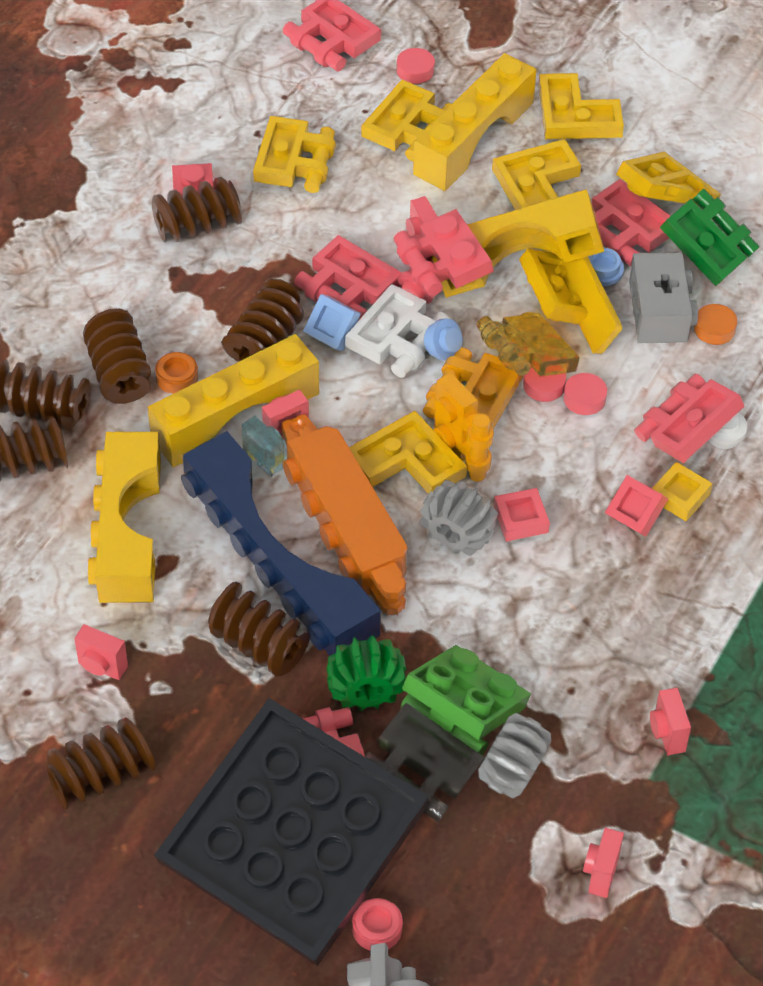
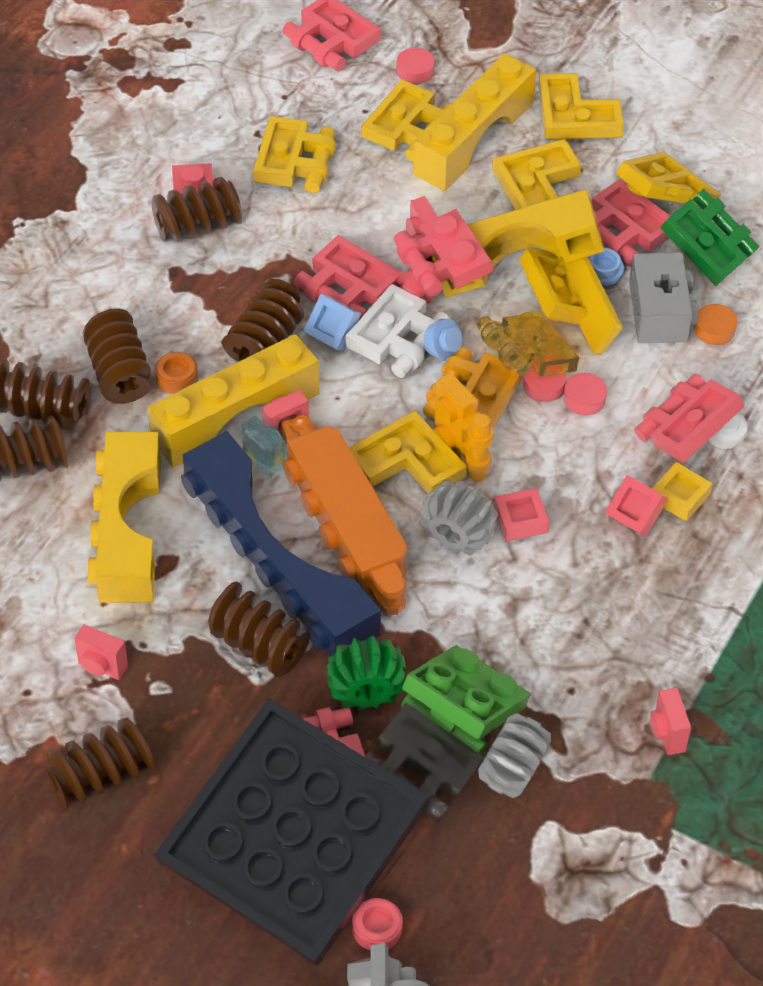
coral plate [583,827,624,898] -> none

